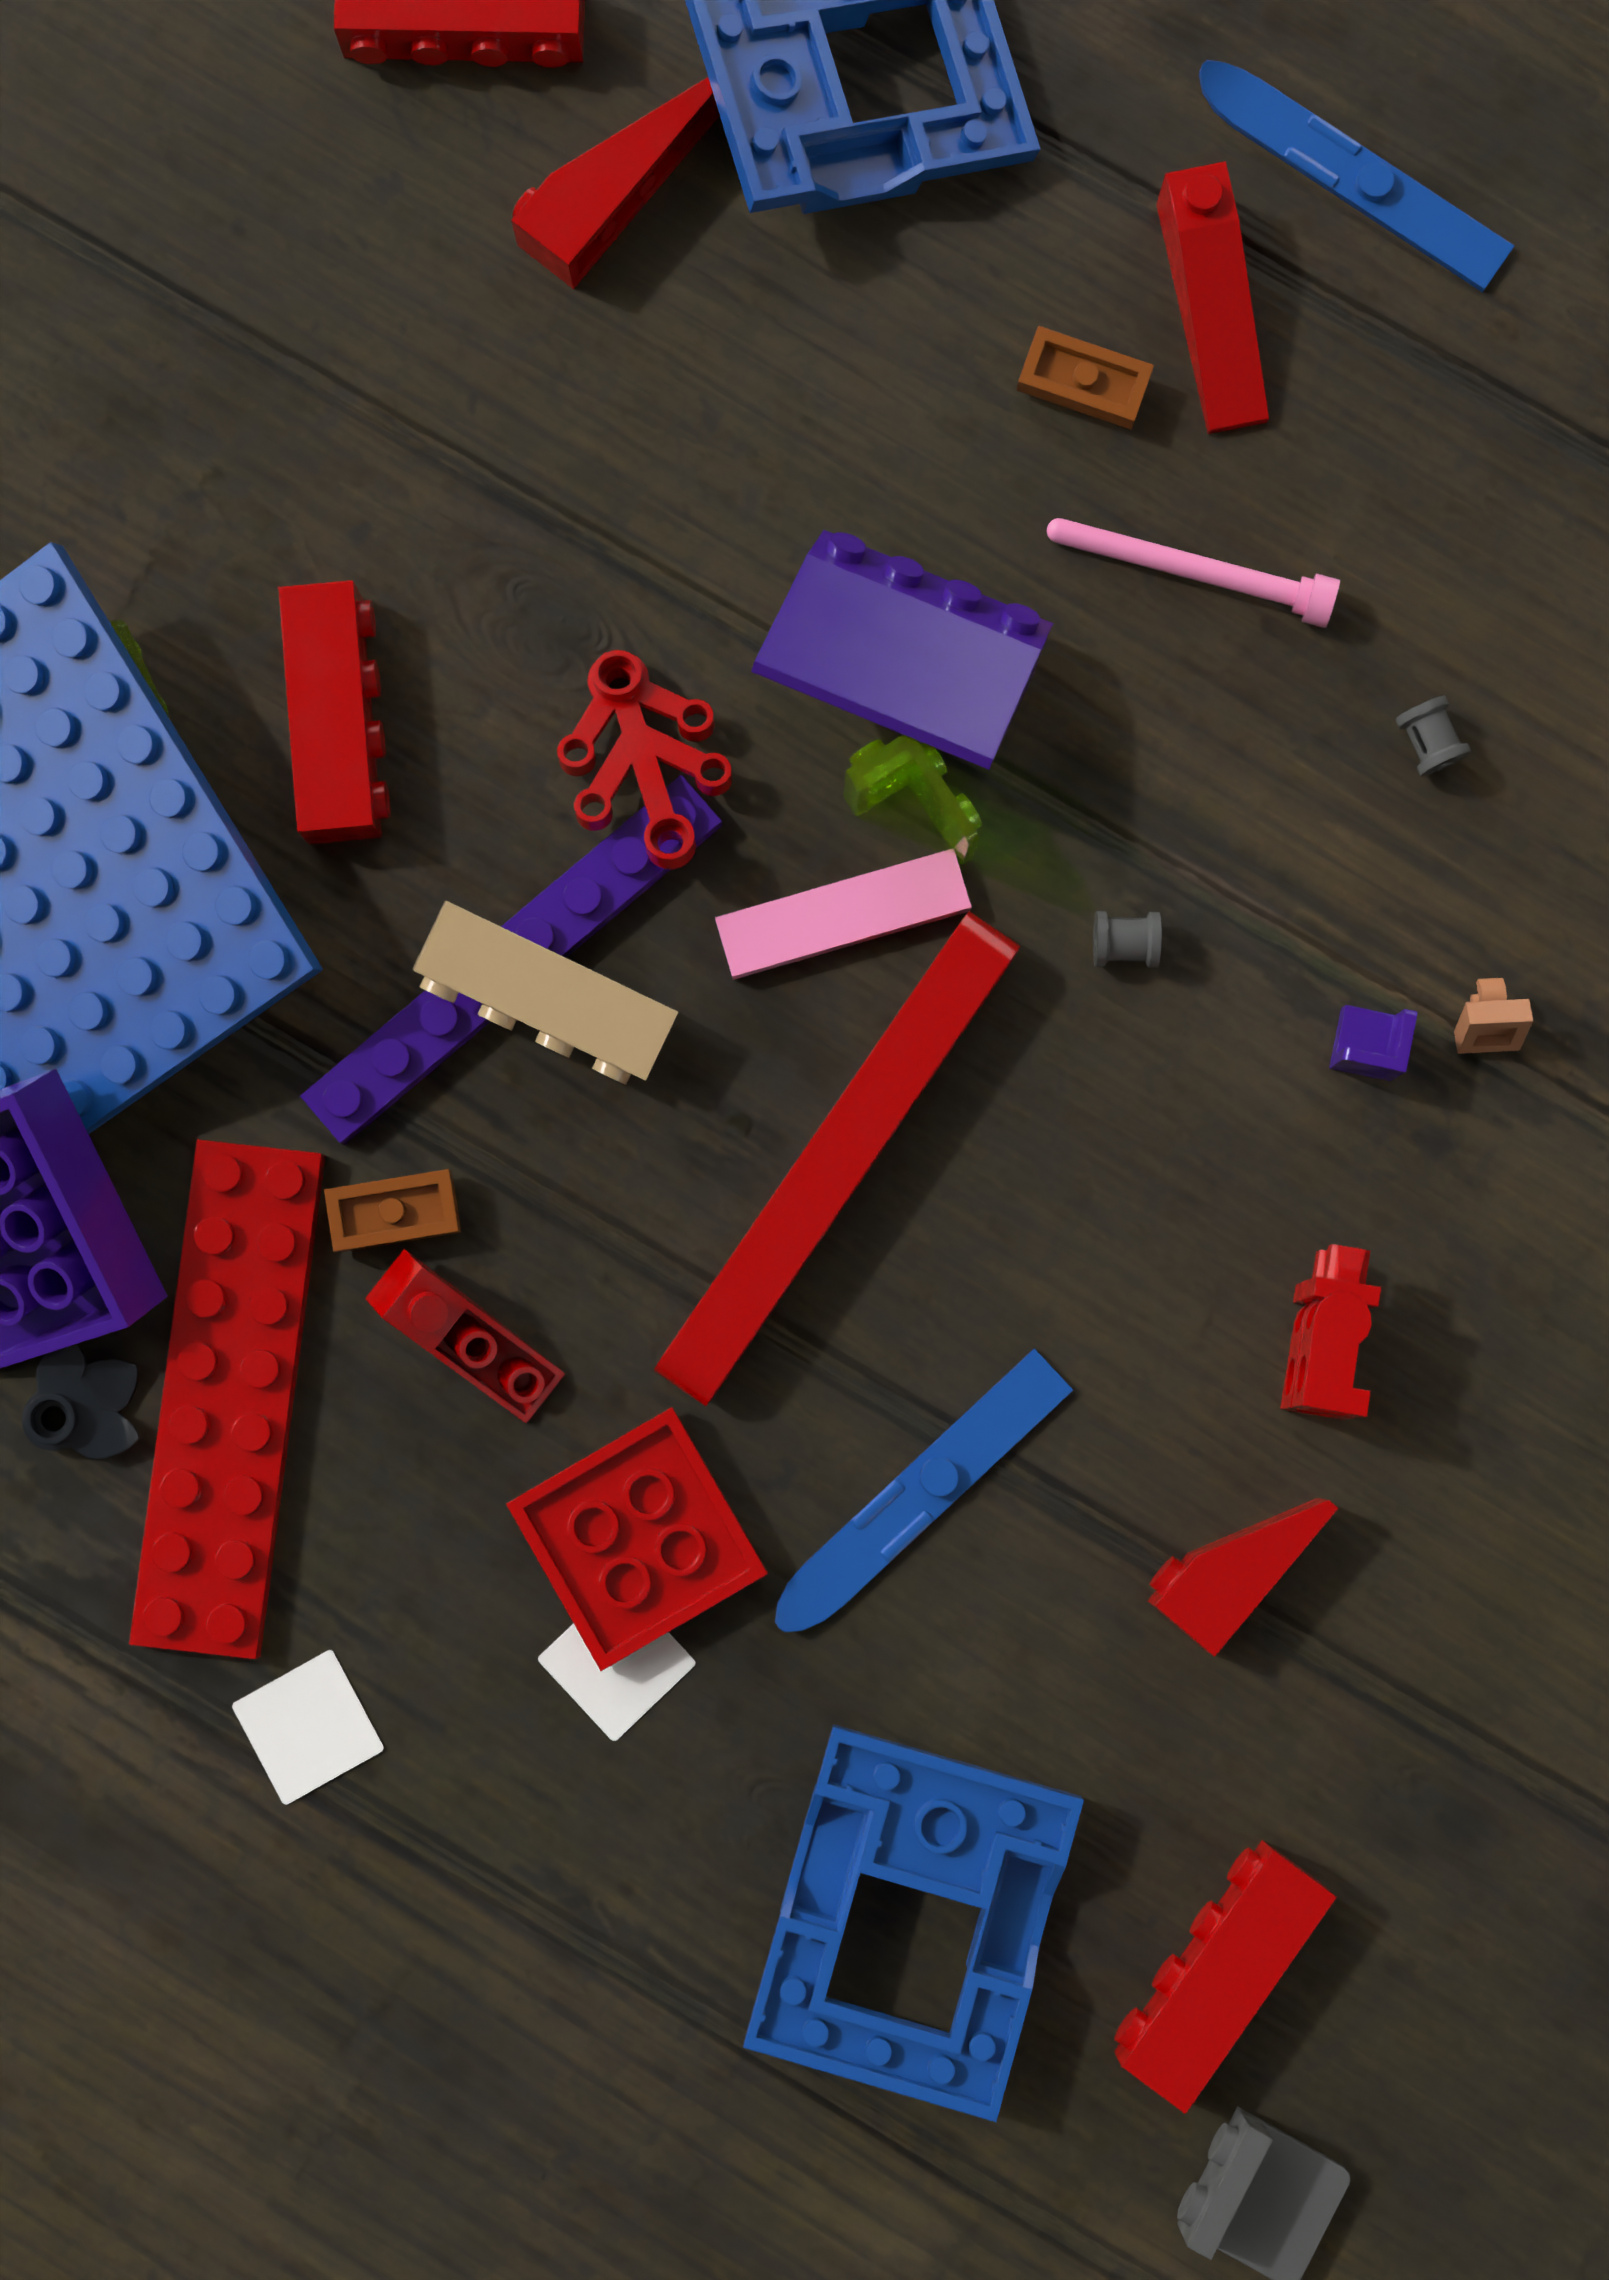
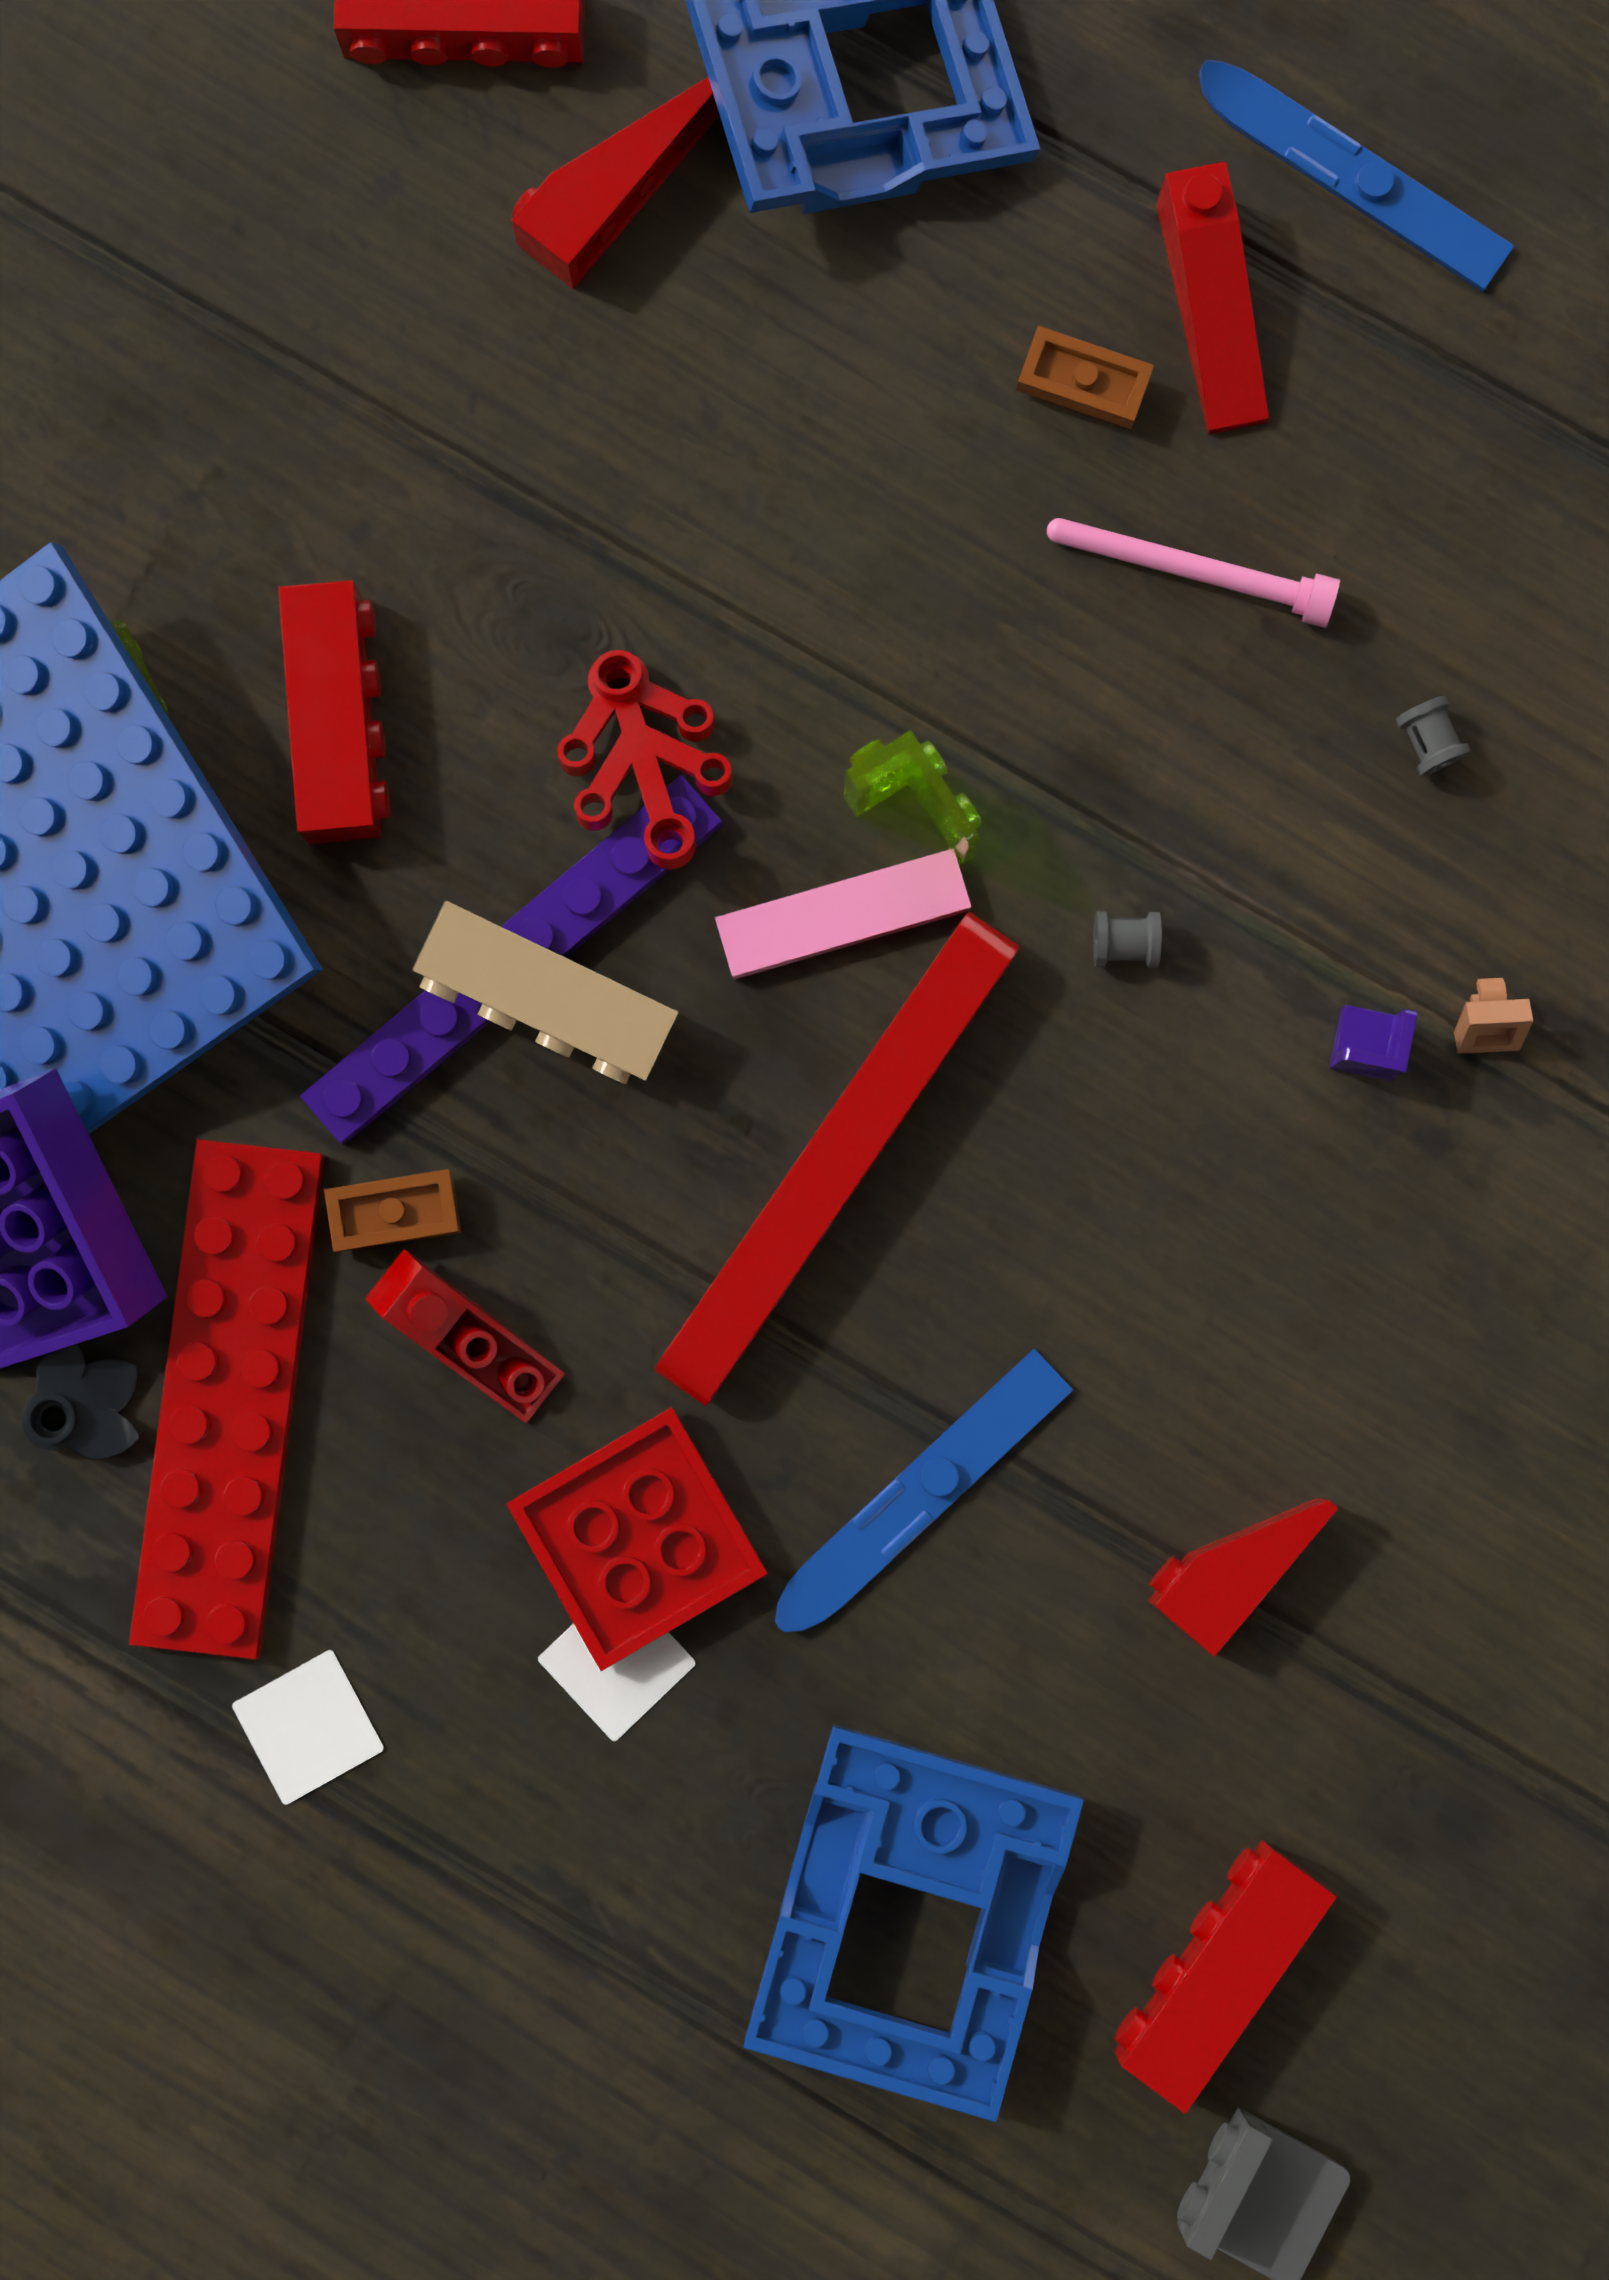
dark purple slope [751,530,1054,770] -> none
red hips [1280,1244,1381,1420] -> none

